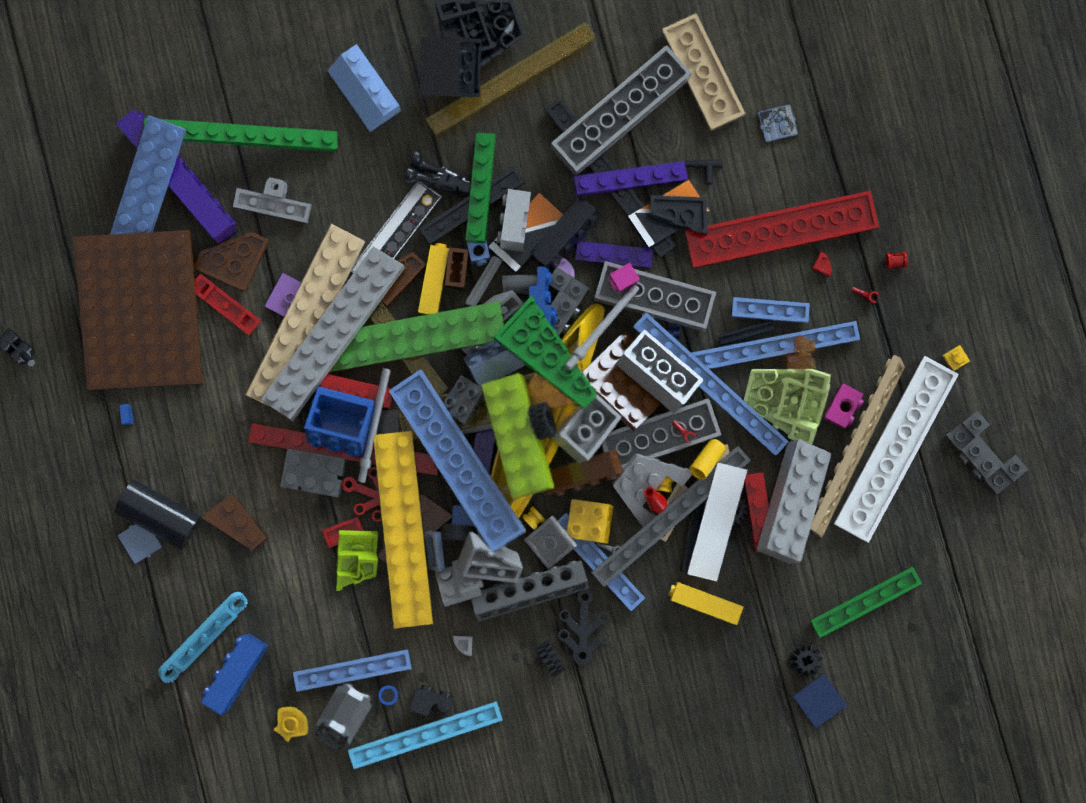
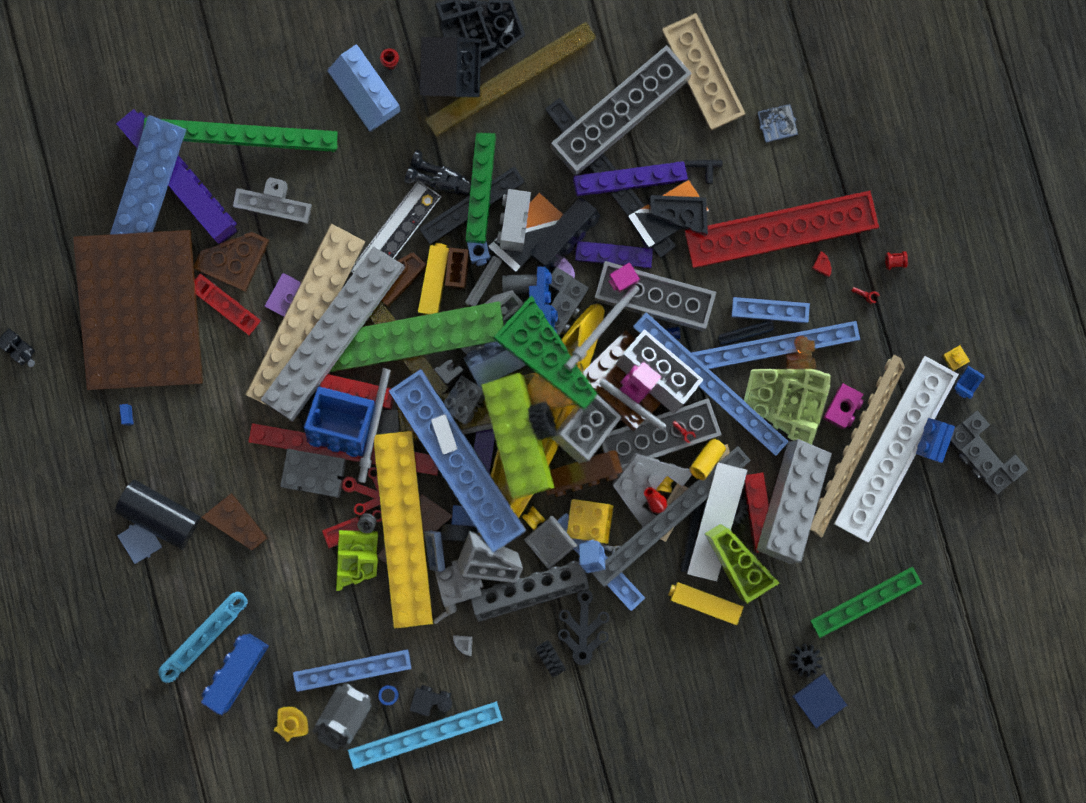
none -> dark grey bush [357,514,377,533]
none -> red cone [380,49,399,69]
none -> white sticker [431,415,457,454]
none -> light grey hand [433,604,457,624]
none -> dark grey hinge [434,360,465,387]
none -> medium blue brick [579,540,605,573]
none -> light grey bar [599,378,666,431]
none -> dark pink brick [620,362,661,404]
none -> lime wedge [704,524,779,603]
none -> blue brick [916,417,955,463]
none -> blue bracket [955,366,984,399]

